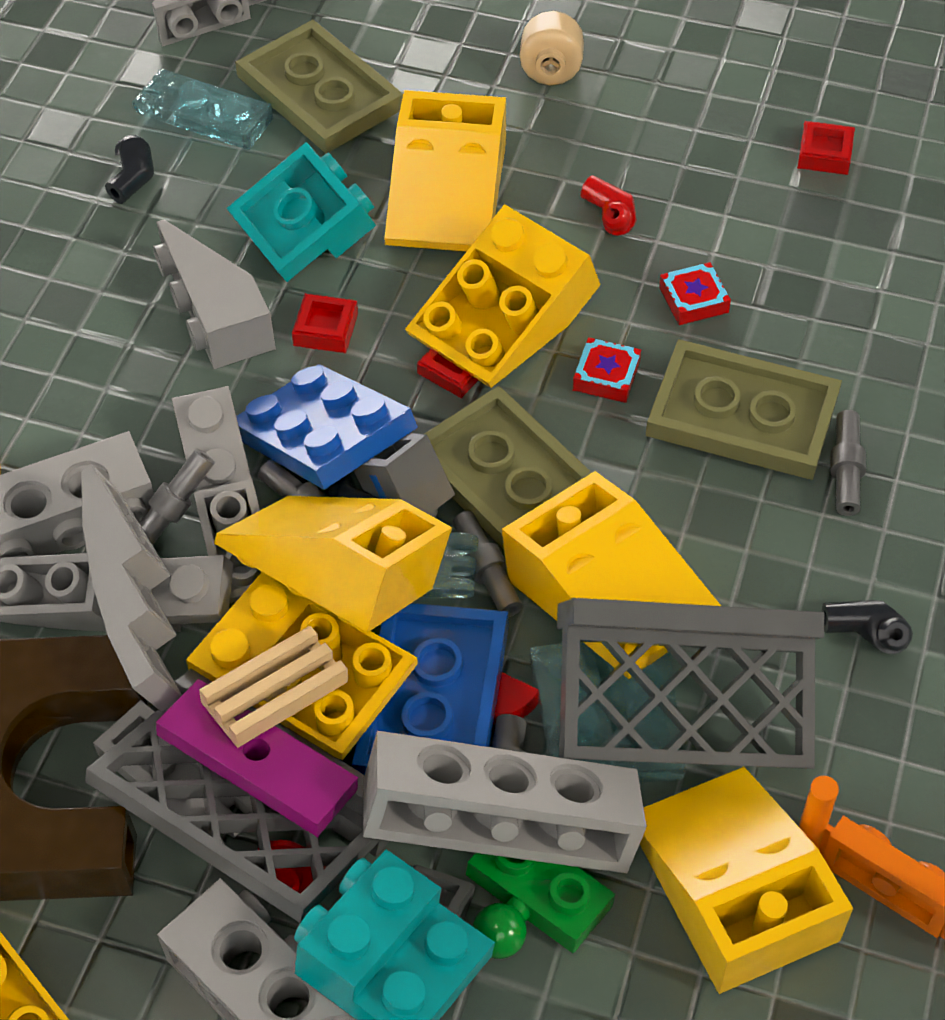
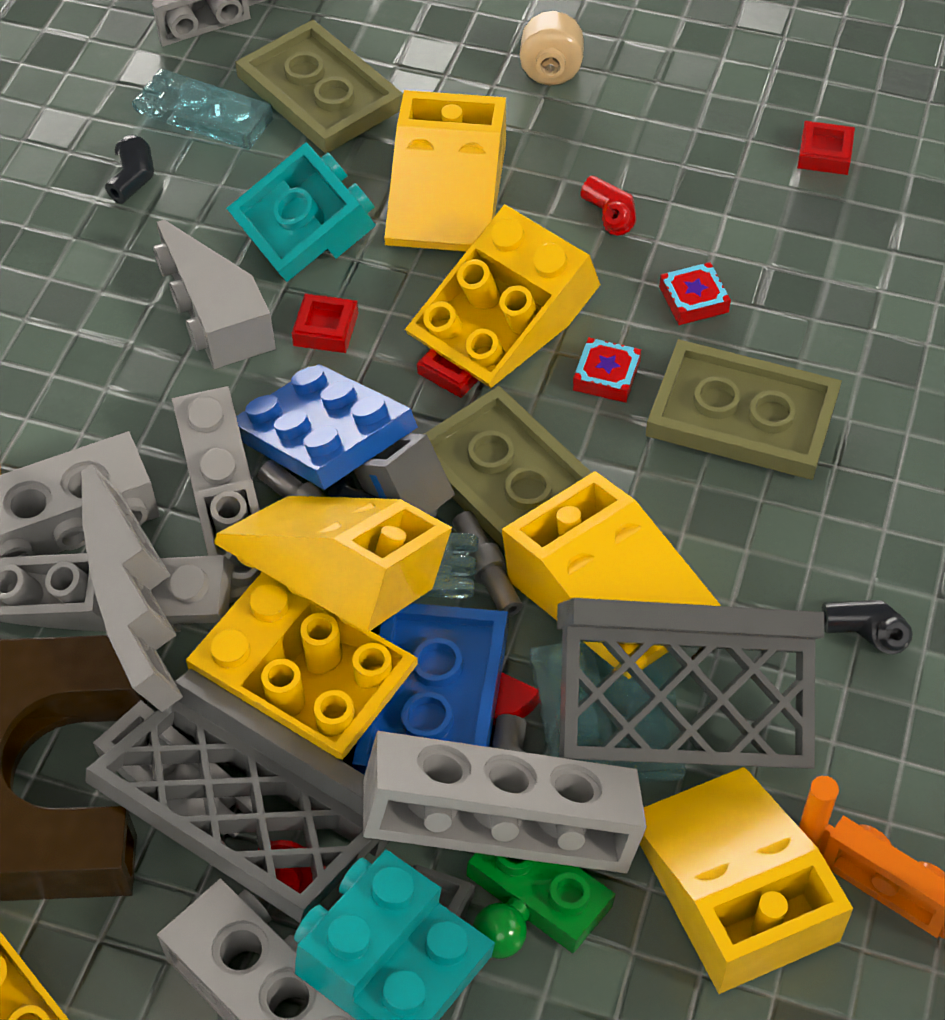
flat silver bar [139,449,215,546] -> none
magenta tile [156,679,358,837] -> none
tan tile [199,626,348,748] -> none
flat silver bar [830,410,866,516] -> none

